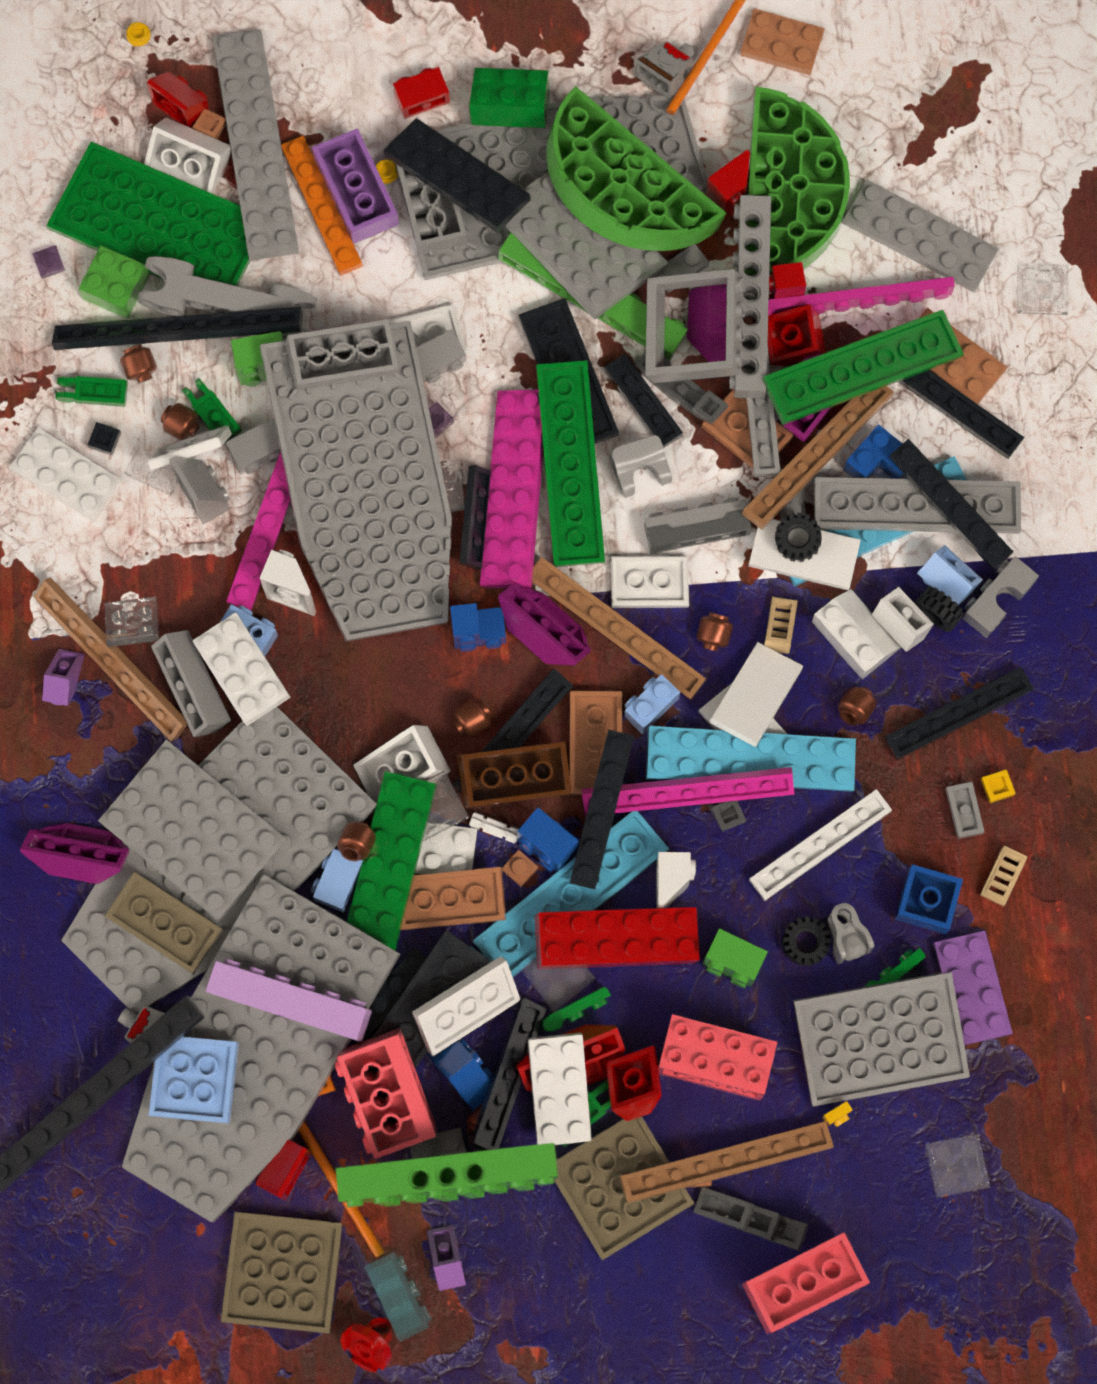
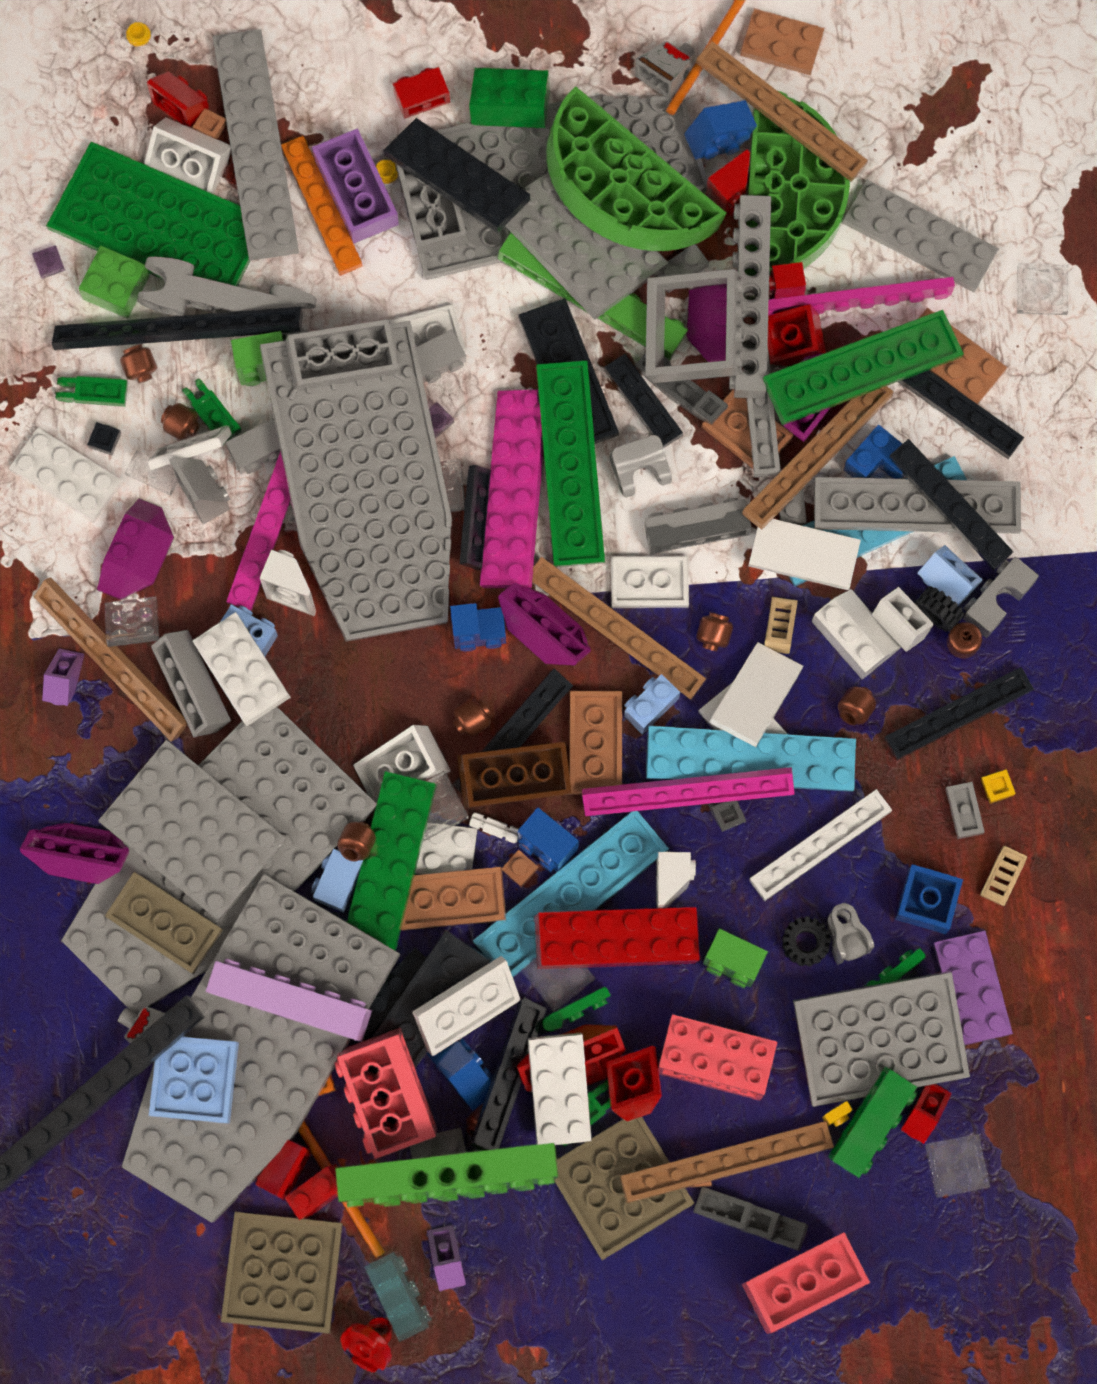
black plate [570,729,634,890] -> none
black tyre [775,513,822,562] -> none
none -> magenta wedge [97,499,174,600]
none -> red brick [285,1164,338,1220]
none -> blue brick [684,100,757,160]
none -> medium nougat plate [696,41,868,182]
none -> green brick [828,1066,917,1178]
none -> red slope [901,1084,952,1144]
none -> copper head [947,622,982,658]

